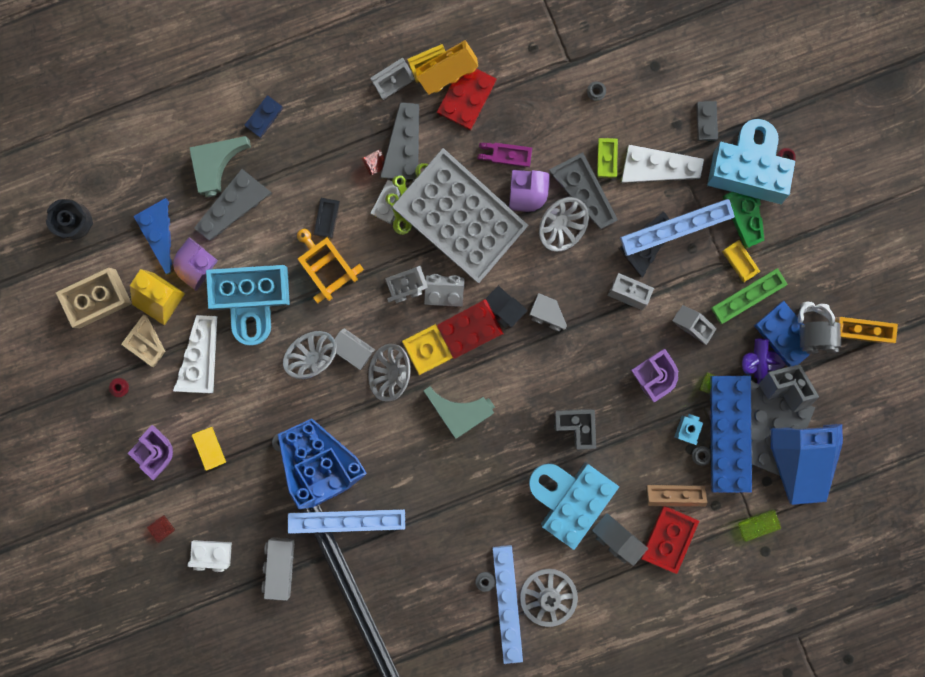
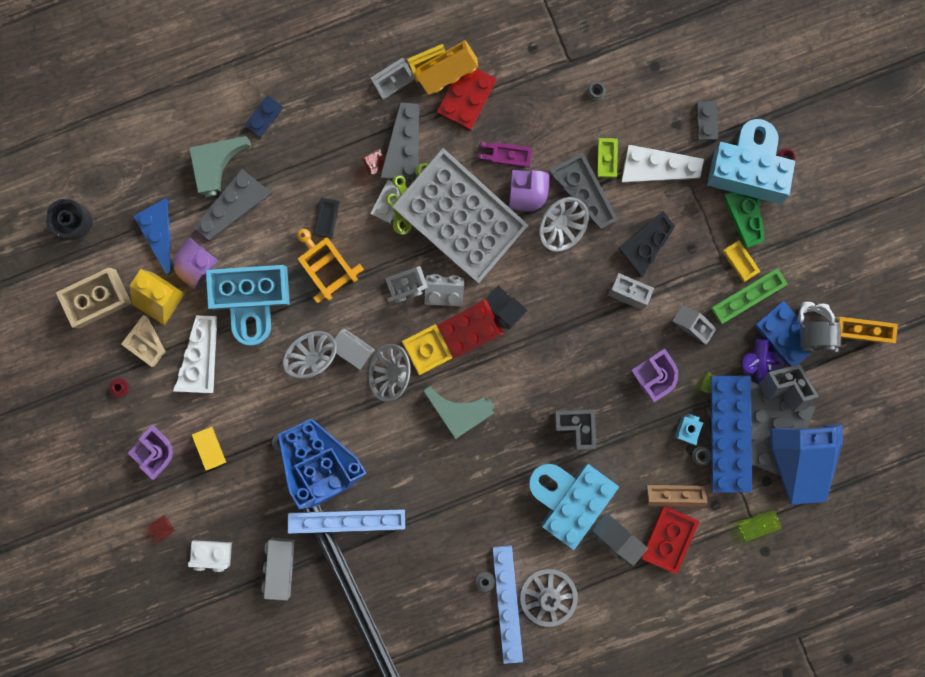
light grey slope [529,293,567,332] -> none
light blue plate [620,199,735,256] -> none

